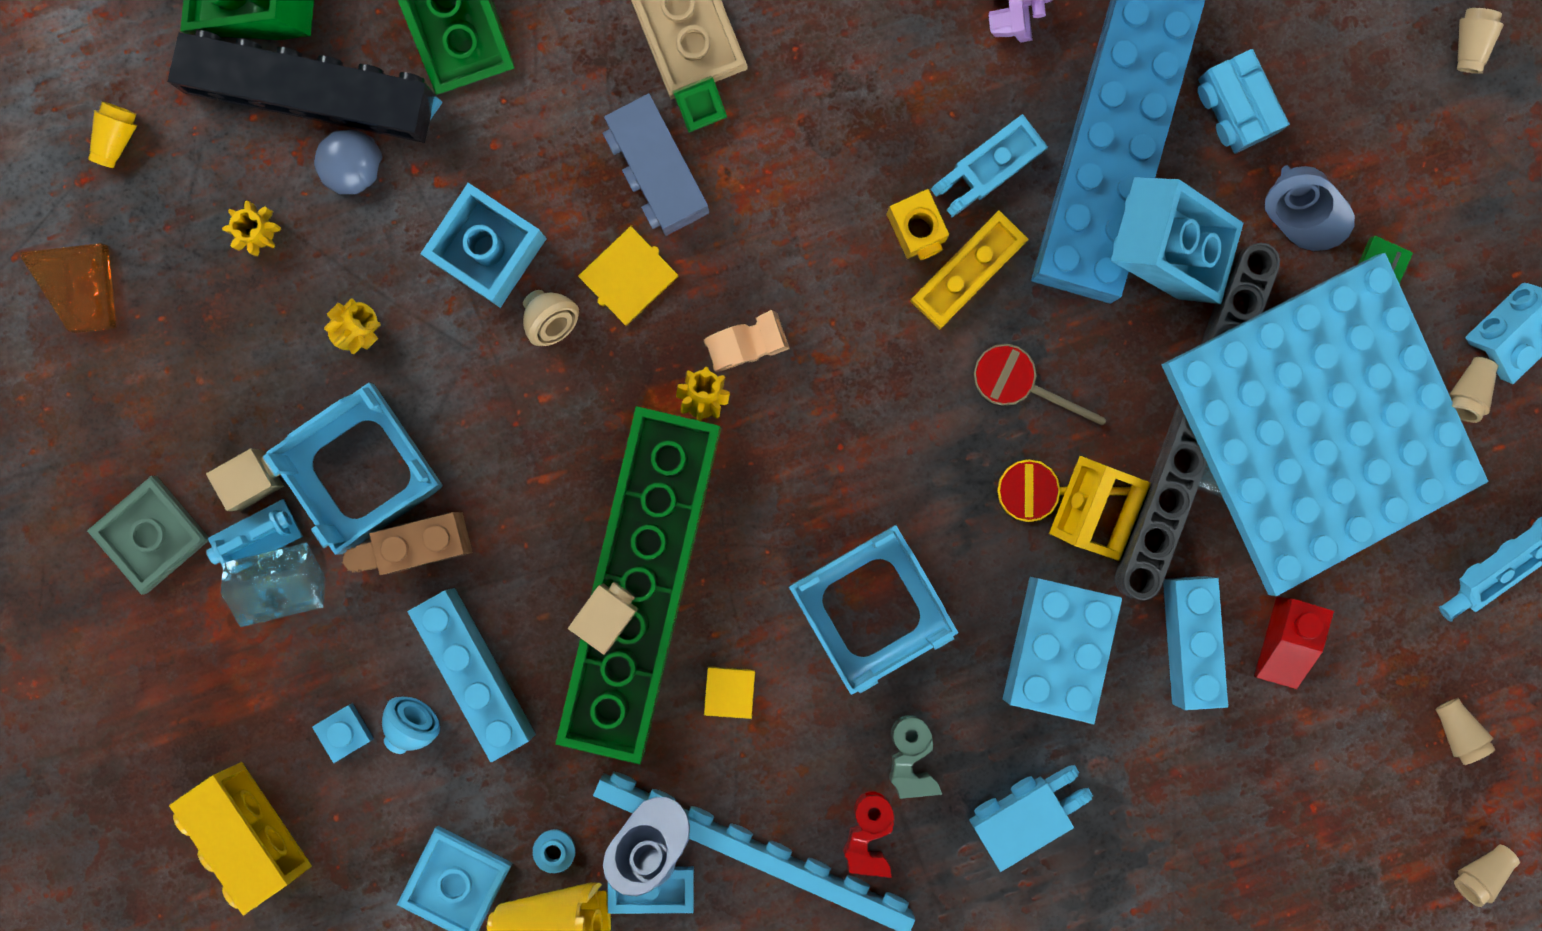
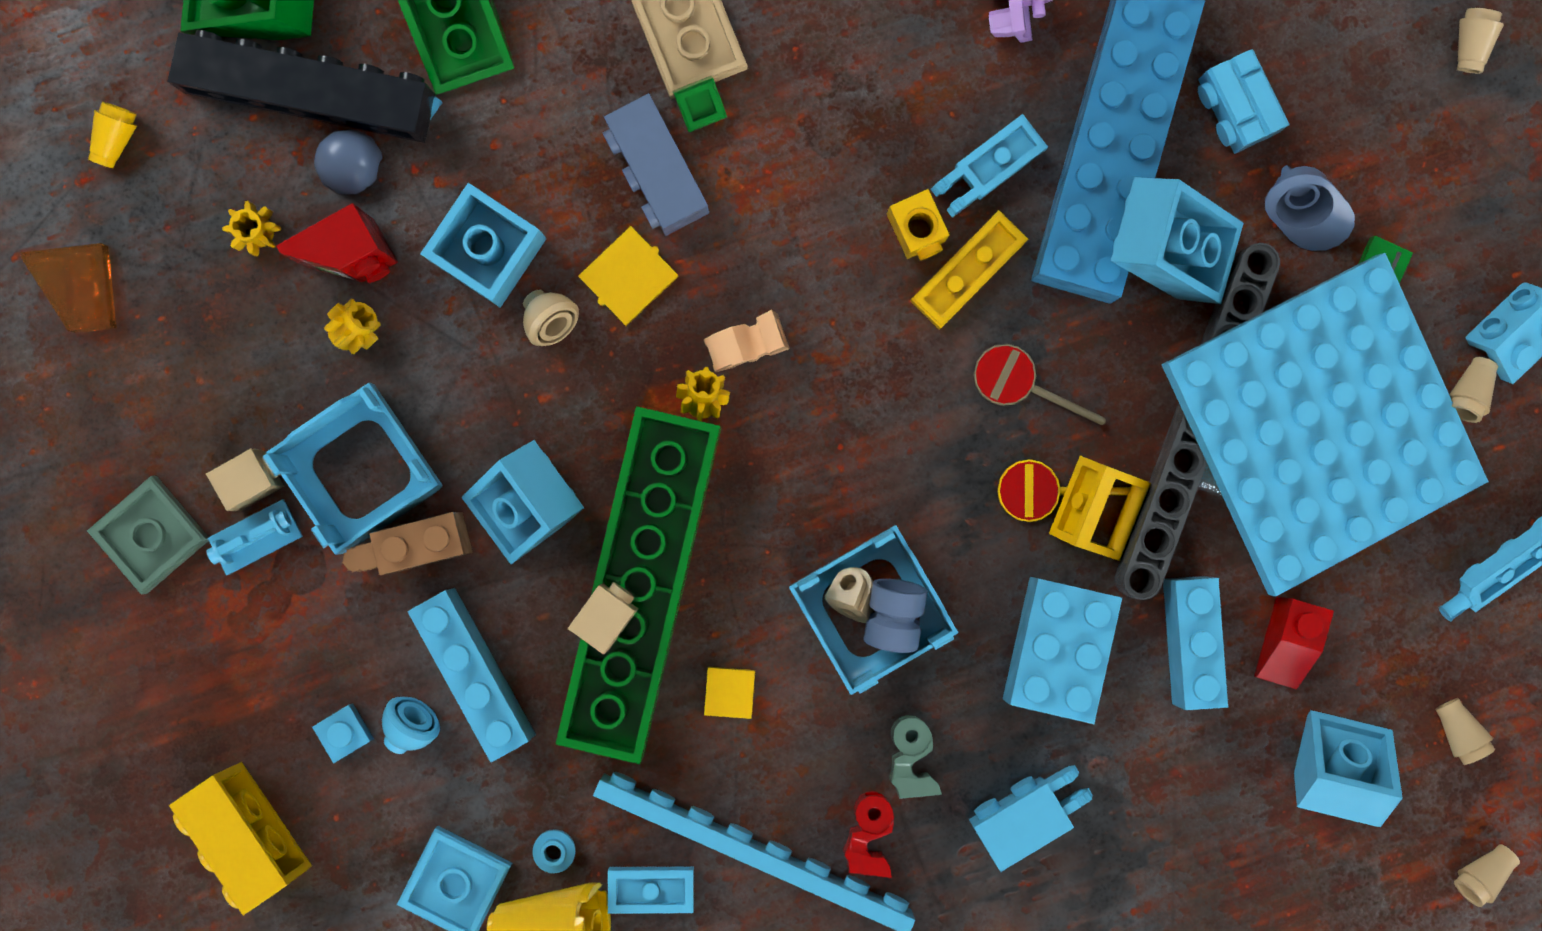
clear light blue brick [220,543,326,627] -> none
piece [603,797,690,896] -> none
none -> red slope [276,203,398,283]
none -> medium azure slope [461,440,584,564]
none -> tan piece [825,567,873,623]
none -> sand blue wheel [863,579,928,653]
none -> medium azure slope [1294,710,1403,827]

